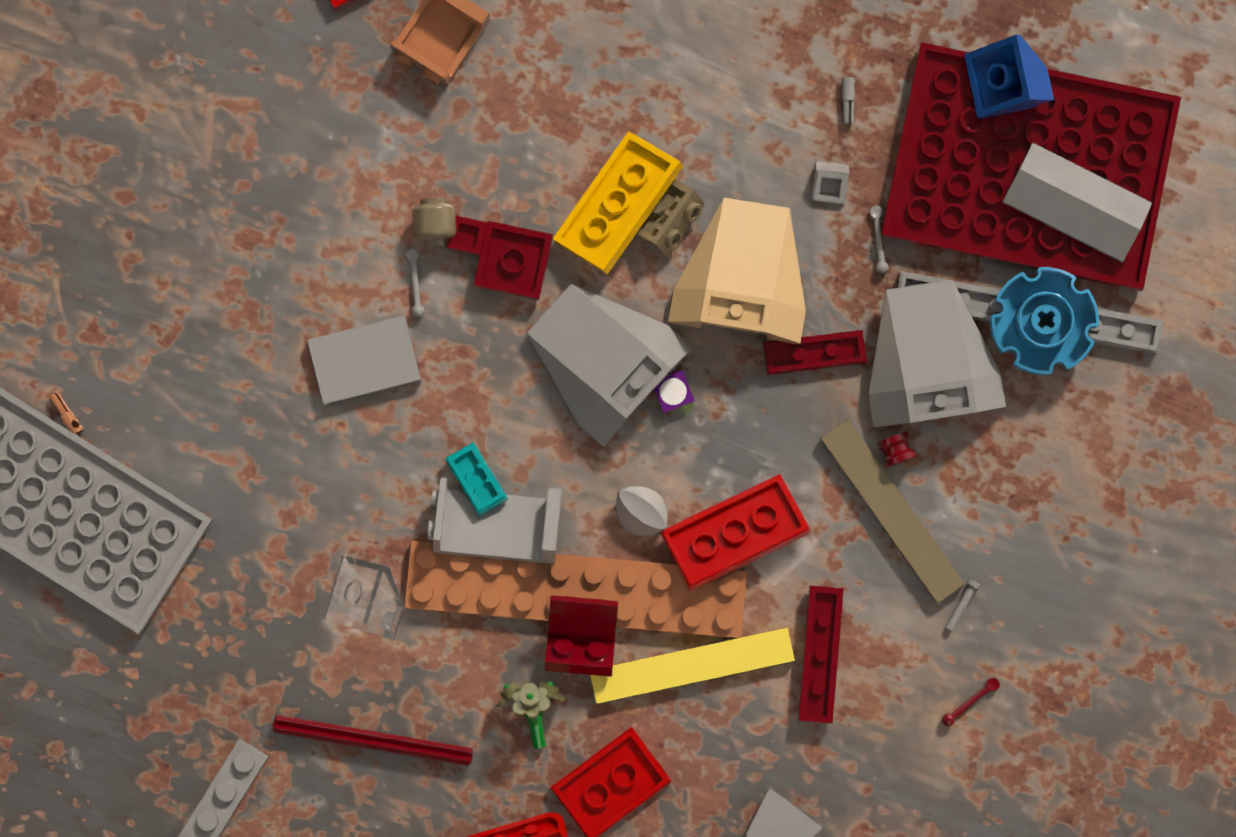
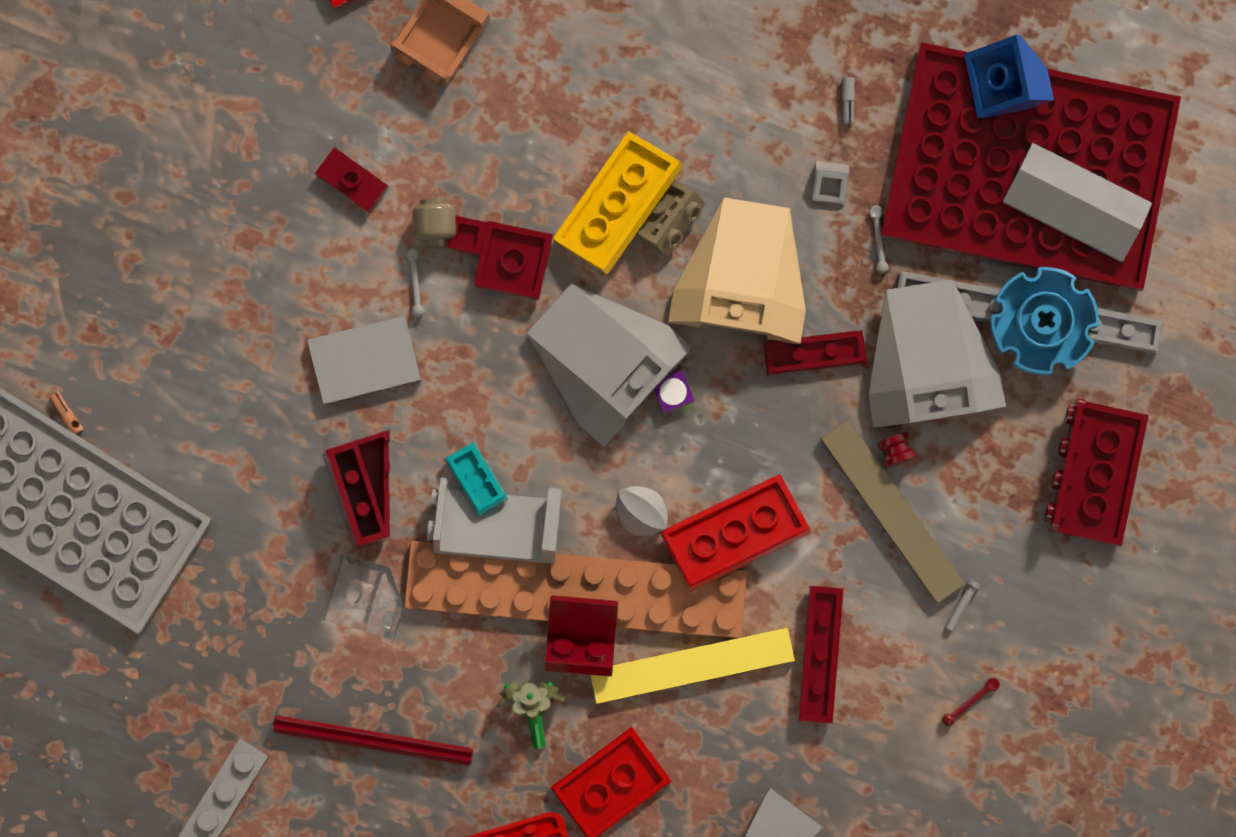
none -> dark red plate [315,147,389,214]
none -> dark red wedge [322,430,390,551]
none -> dark red bracket [1044,398,1149,547]

